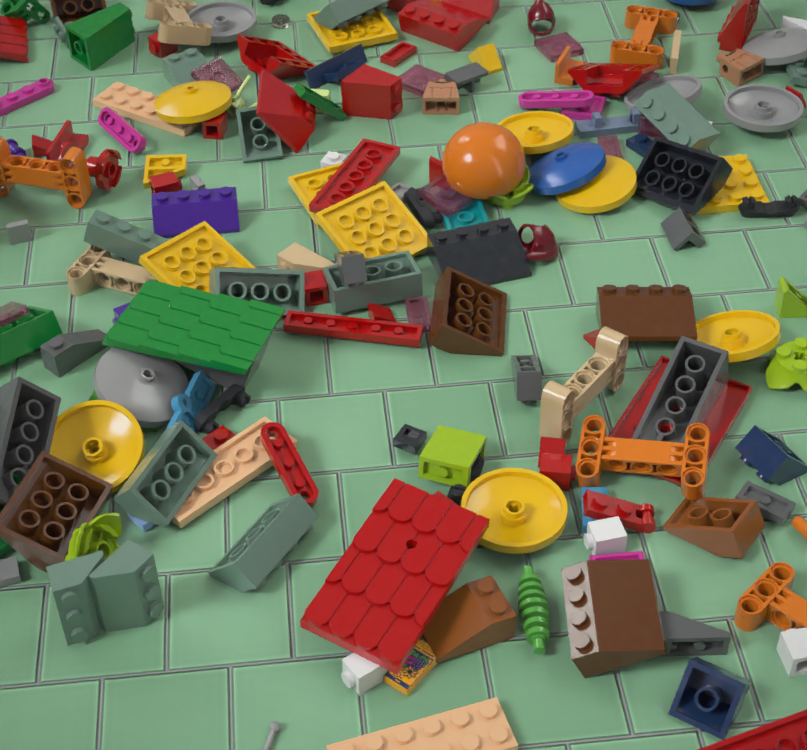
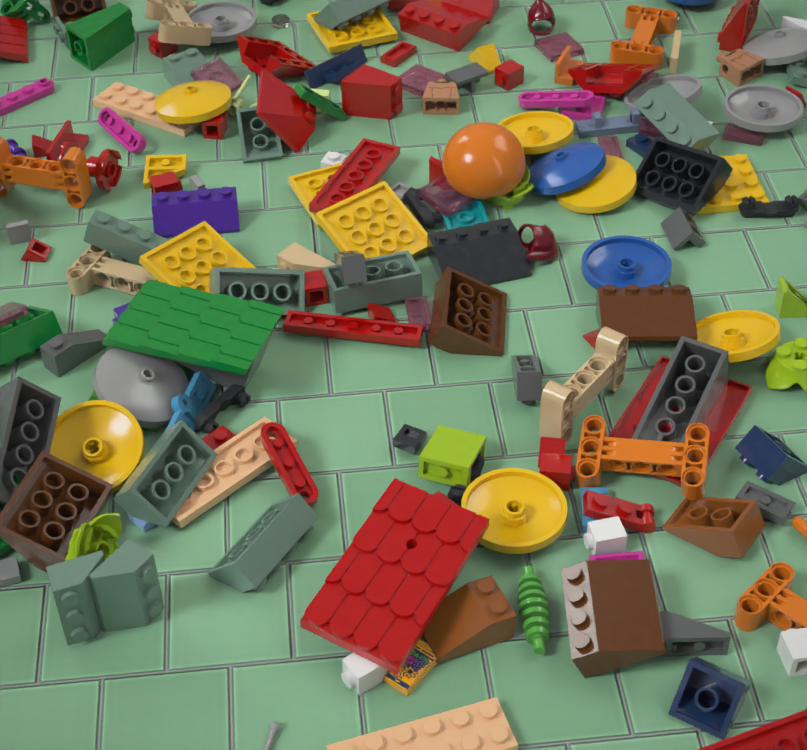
none -> red slope [21,237,52,263]
none -> red brick [494,59,524,91]
none -> blue dish [581,235,672,290]
none -> clear pink tile [722,123,766,147]

